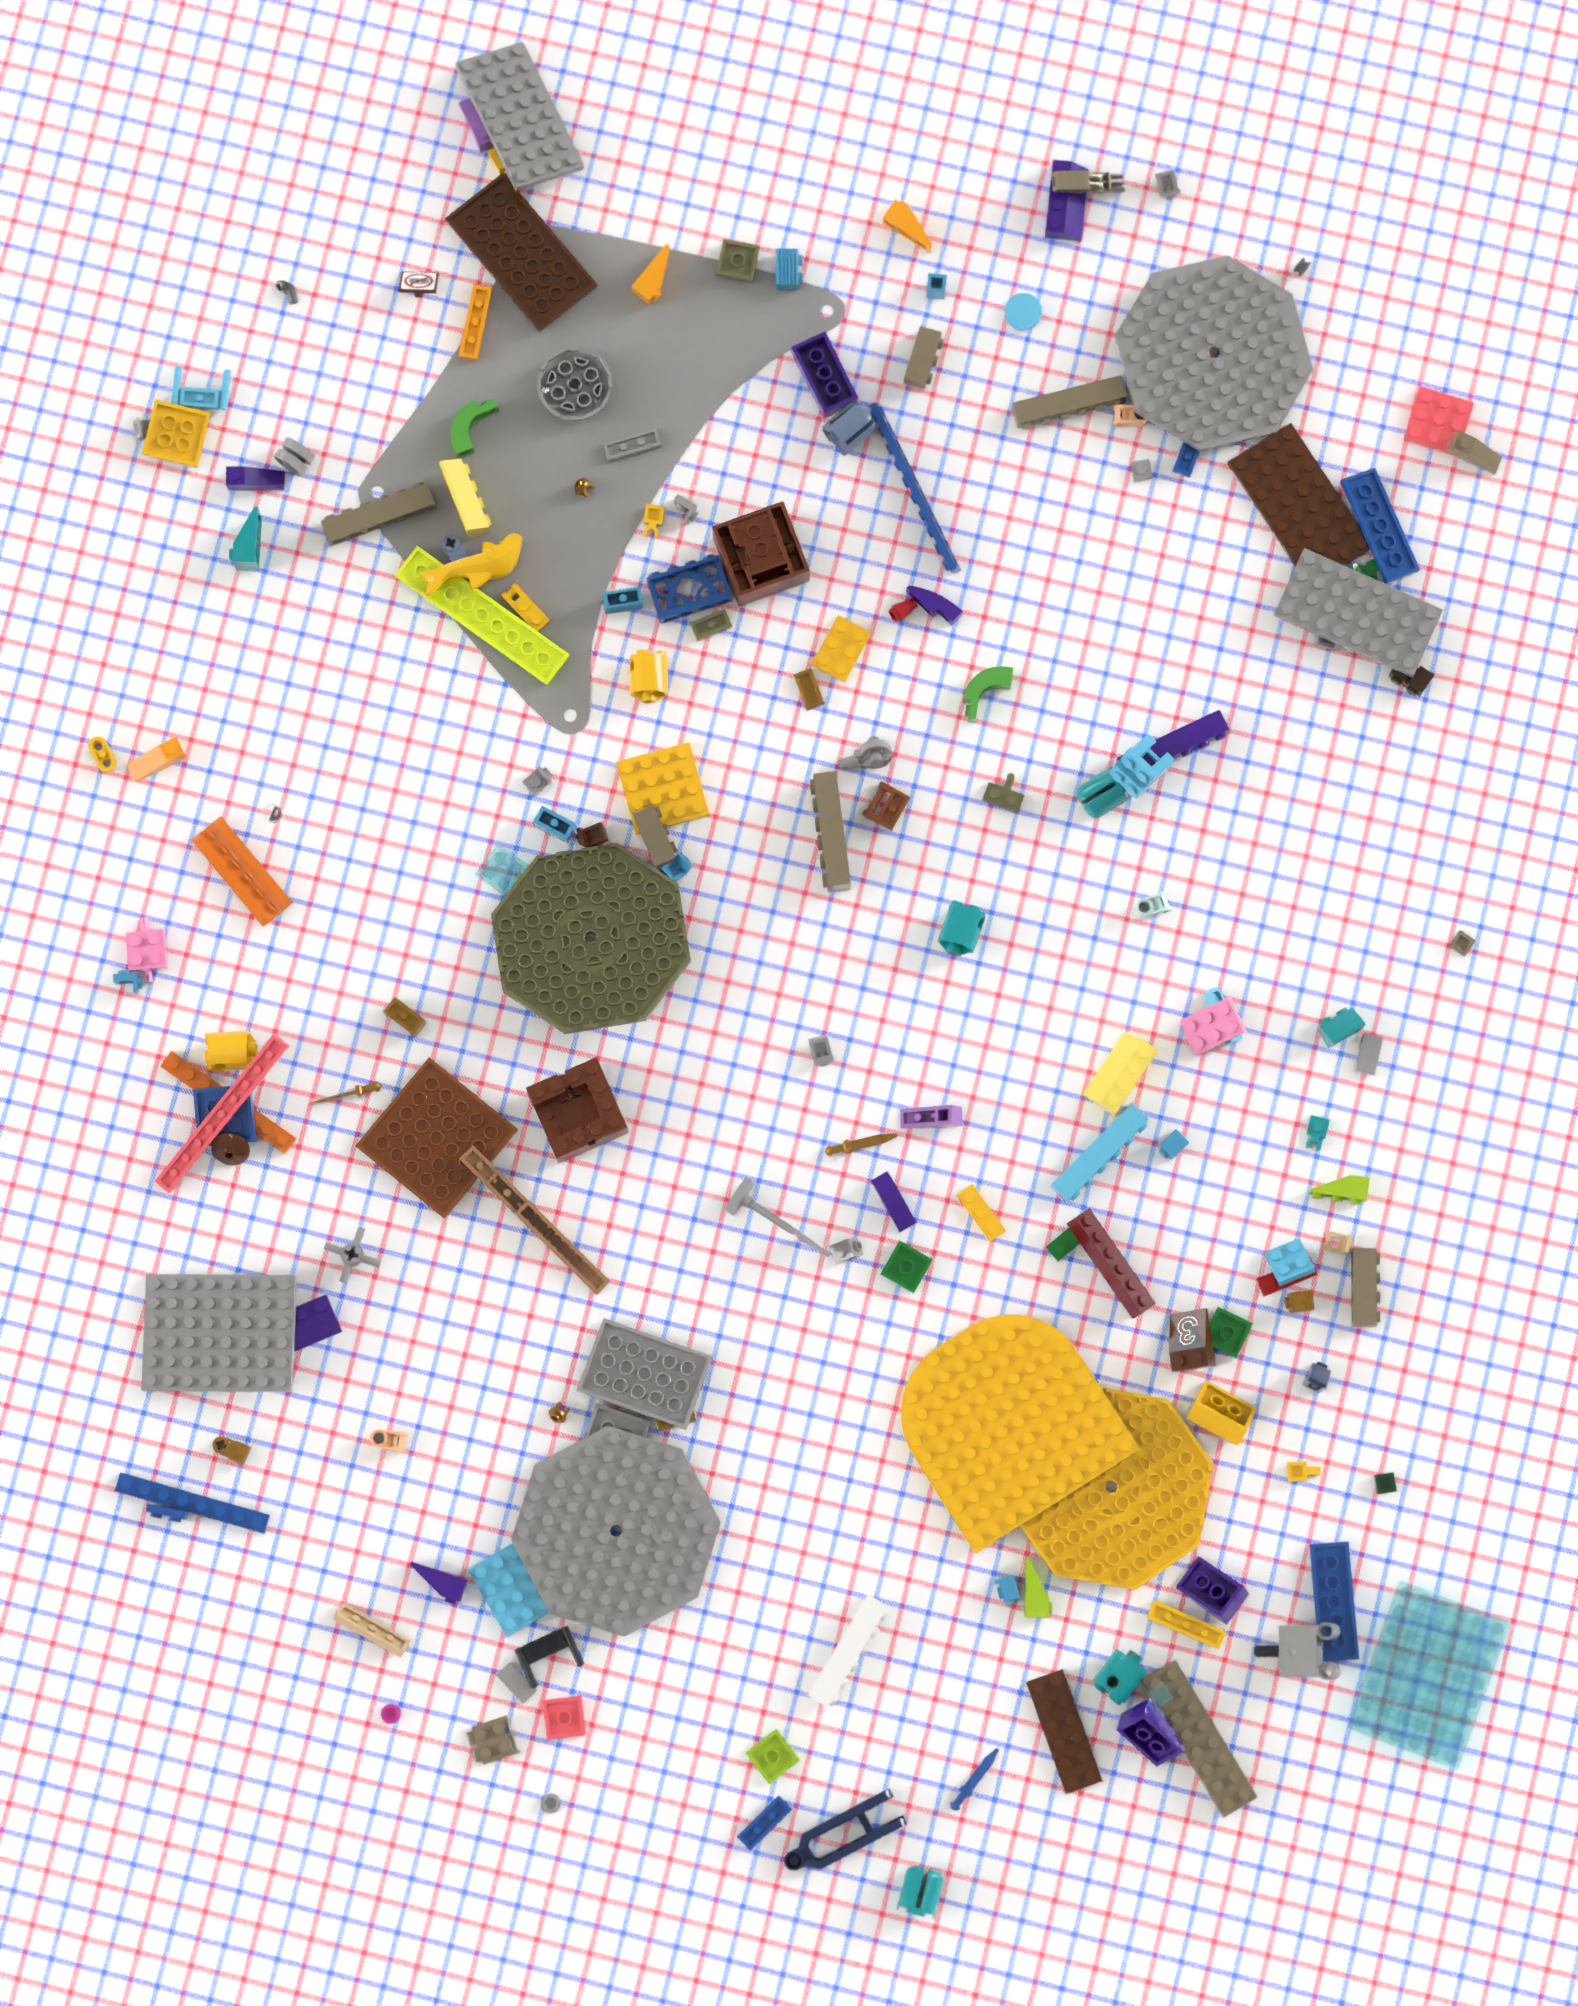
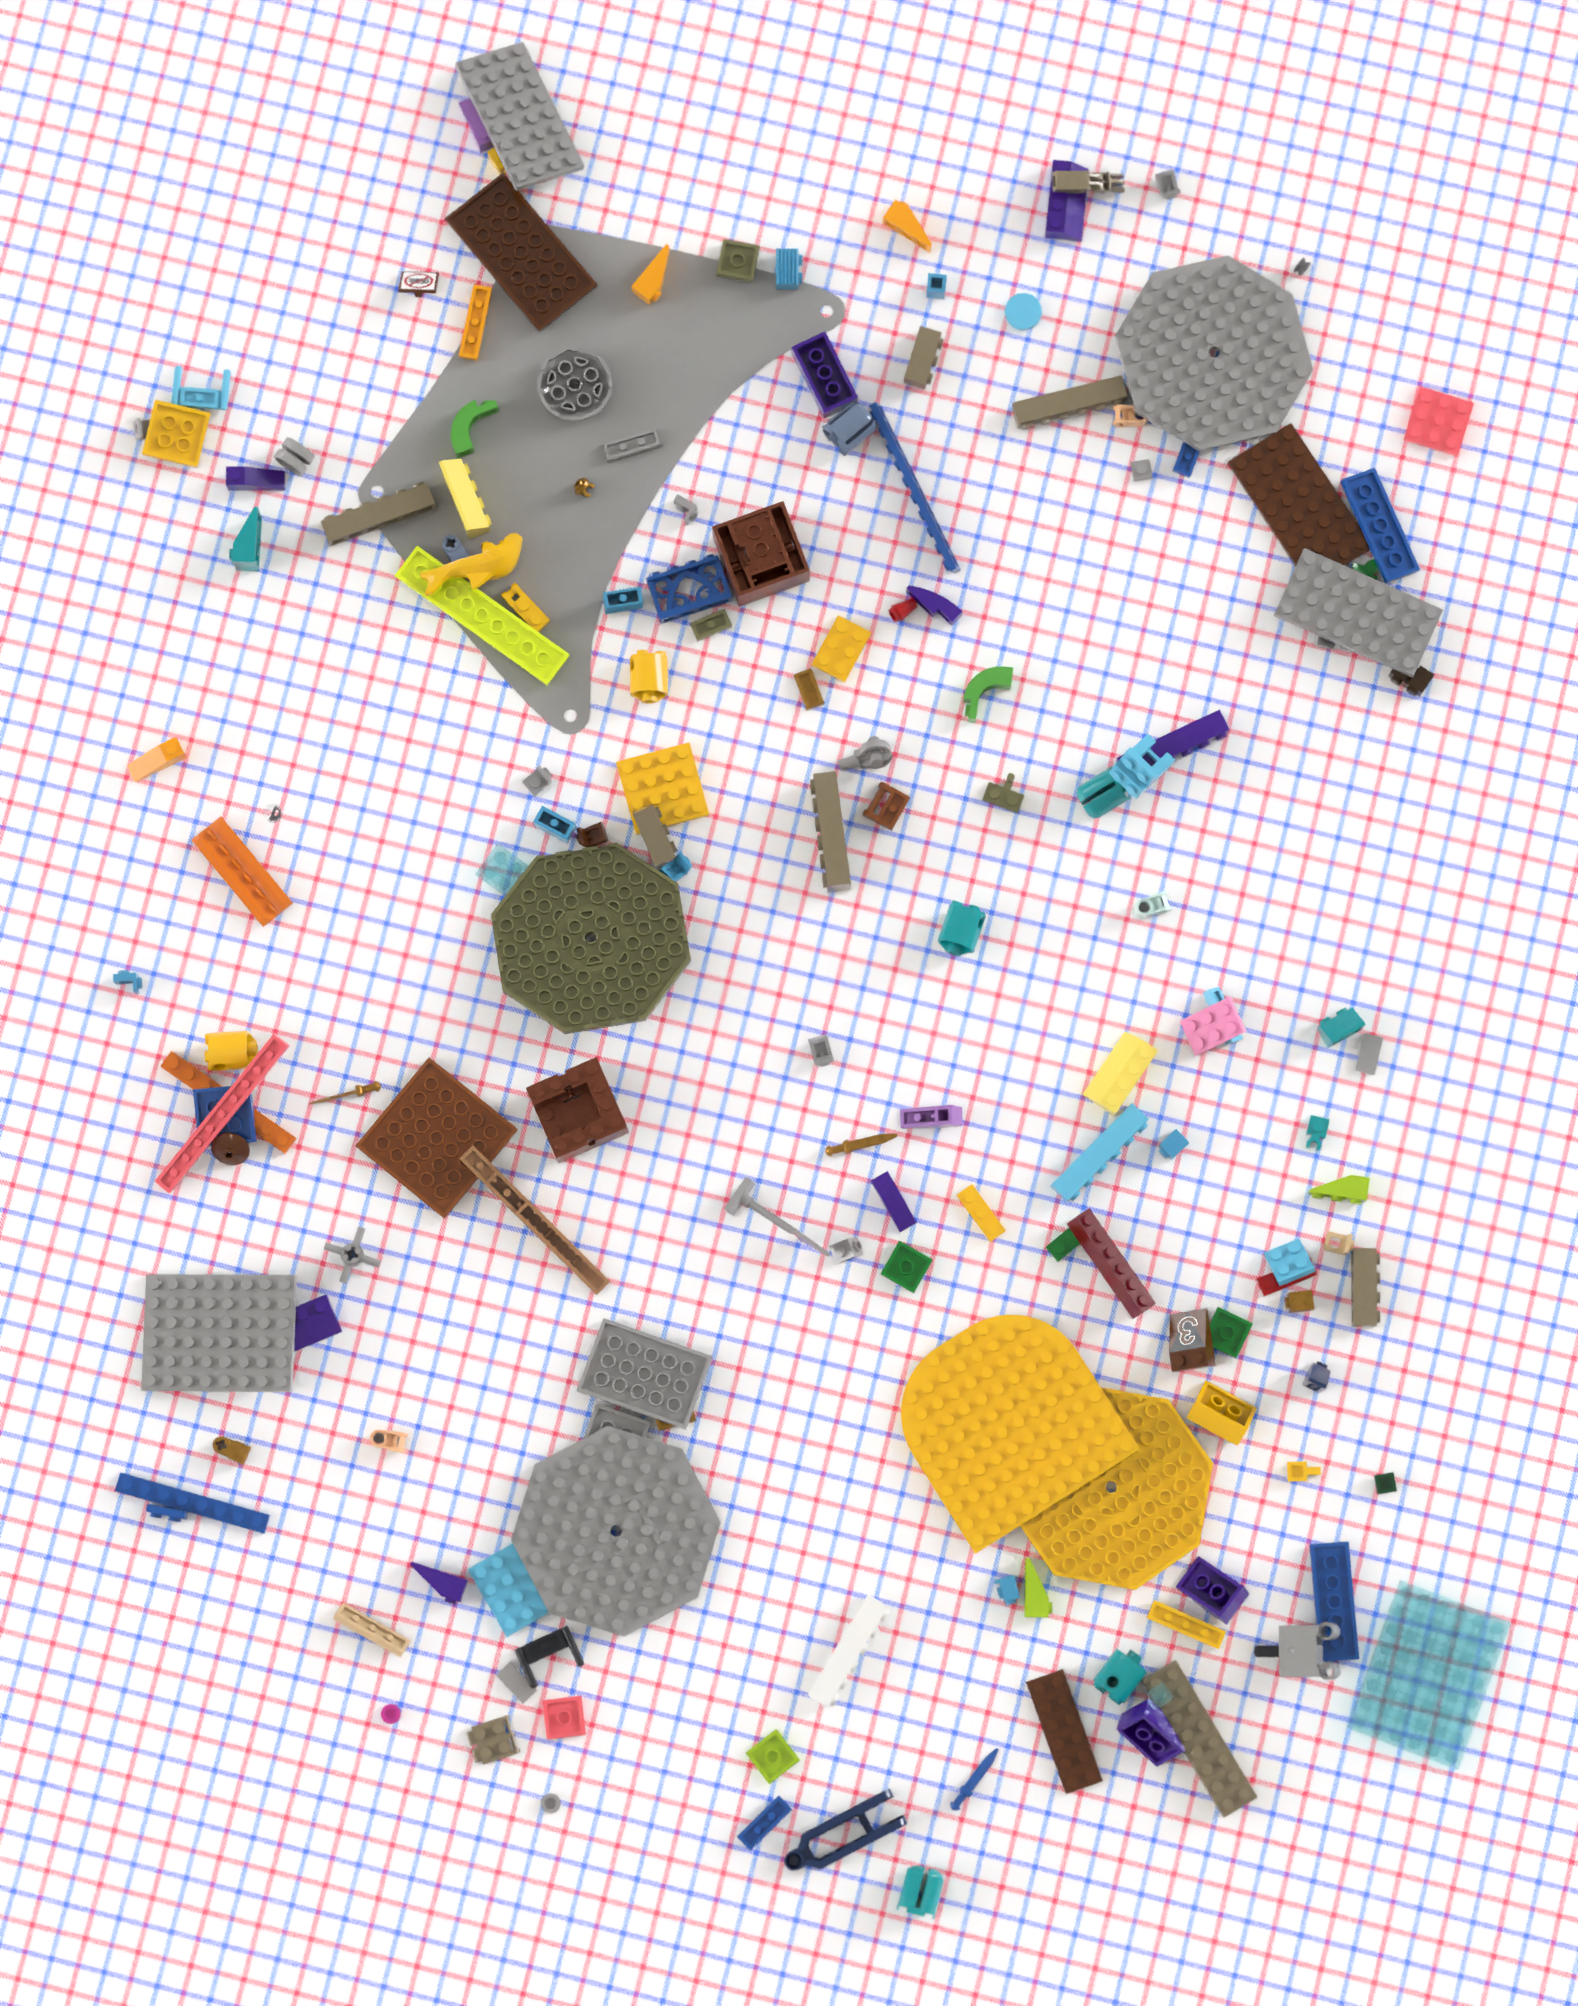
yellow plate [88,736,117,773] -> none
bright pink plate [126,918,167,983] -> none
arm [275,280,298,304] -> none
pearl gold panel [383,997,427,1038] -> none
pearl gold plate [549,1402,570,1423] -> none
yellow plate [643,504,665,539] -> none
dark tan slope [1445,431,1502,474] -> none
dark tan tile [1449,930,1476,957] -> none

